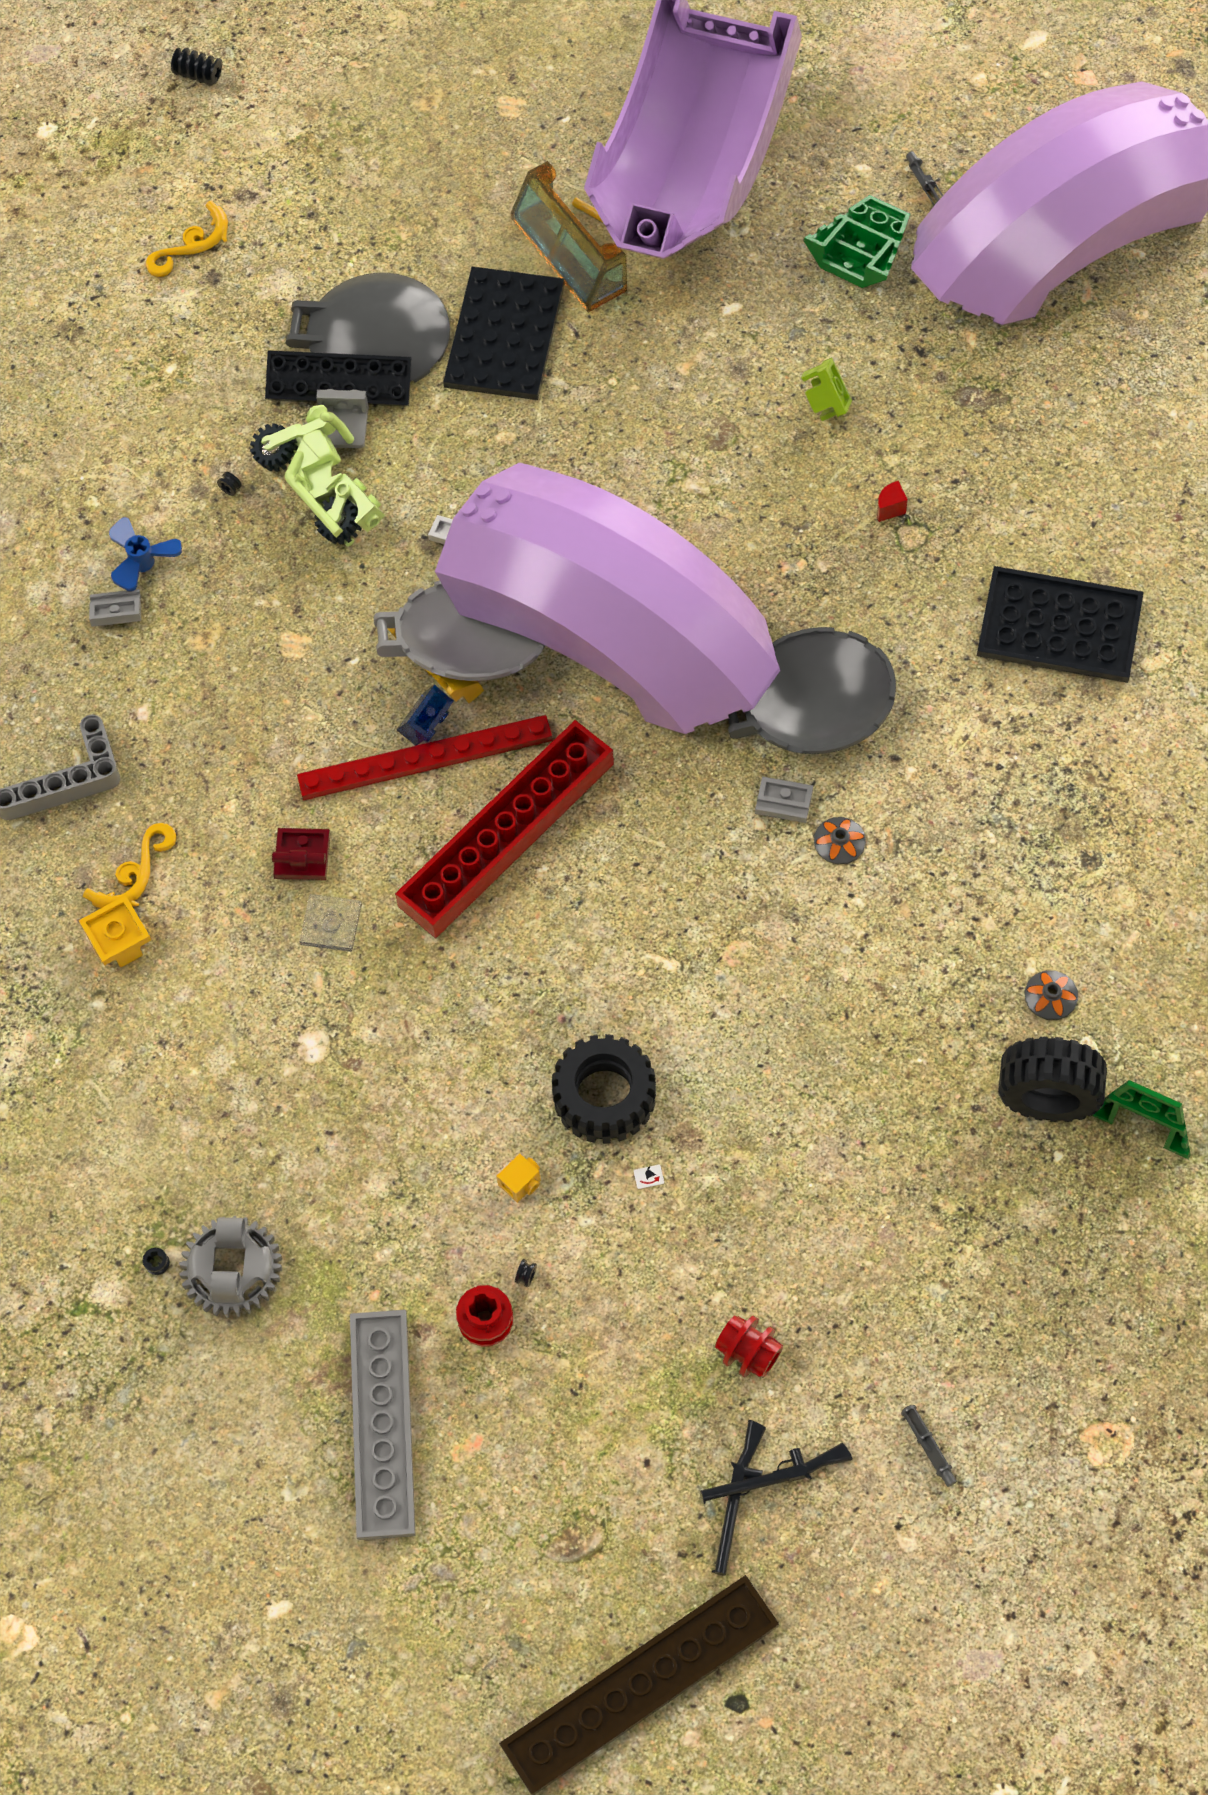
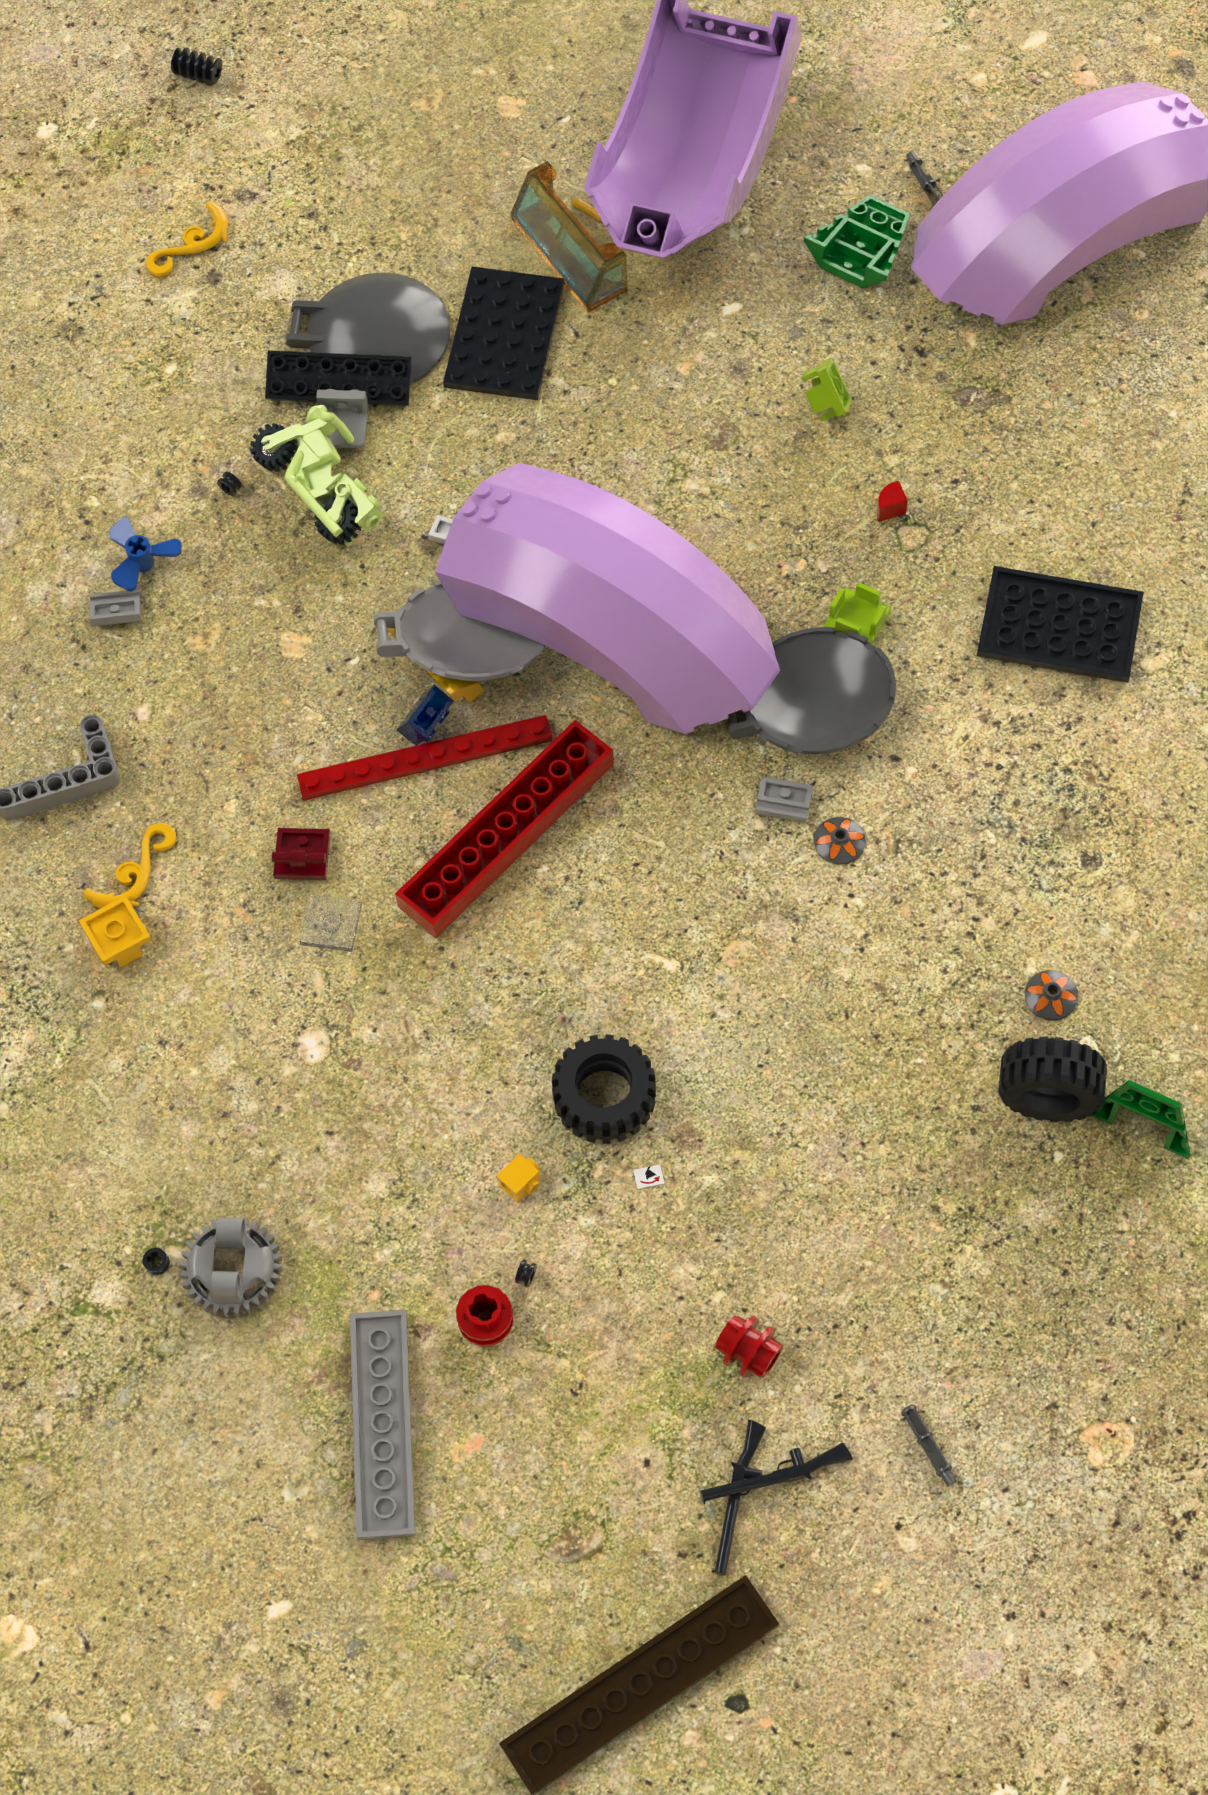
none -> lime panel [823,582,891,644]

